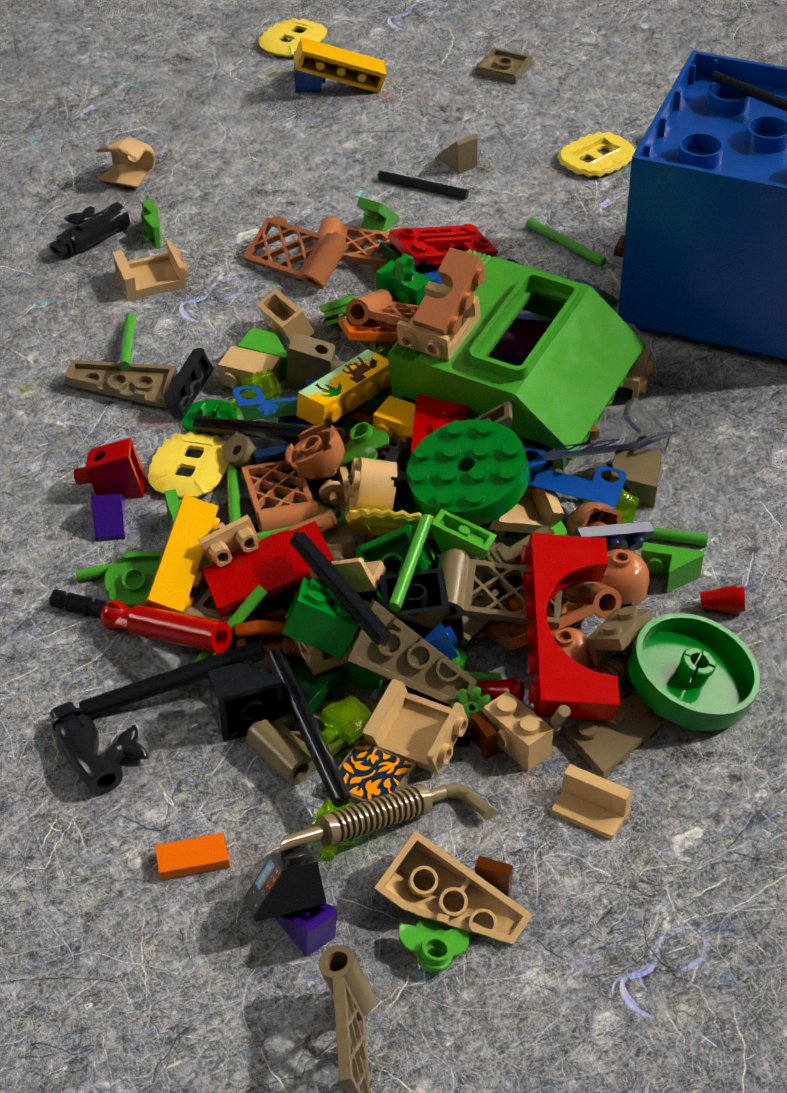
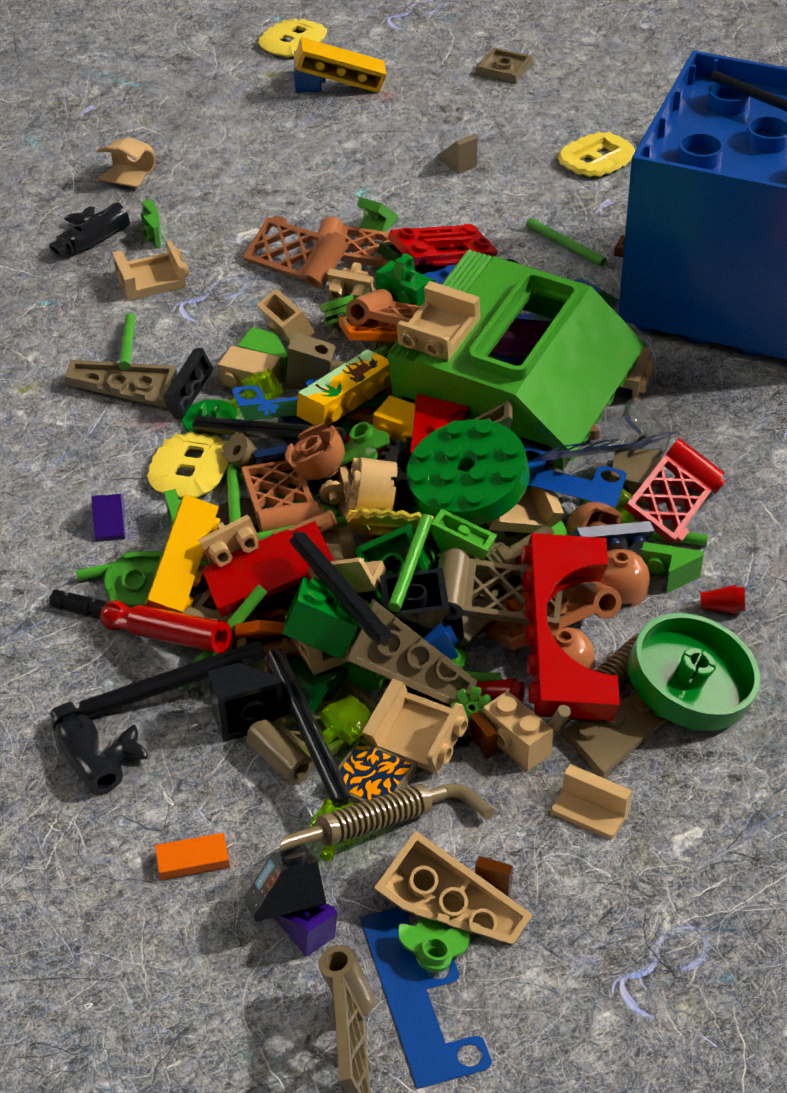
red torso [74,438,146,498] -> none
black bar [378,170,469,199] -> none
nougat arch [412,247,486,341] -> none
dark tan bracket [586,606,652,666] -> none
none -> tan hips [327,262,376,299]
none -> blue piece [360,907,492,1089]
none -> red piece [624,438,726,545]

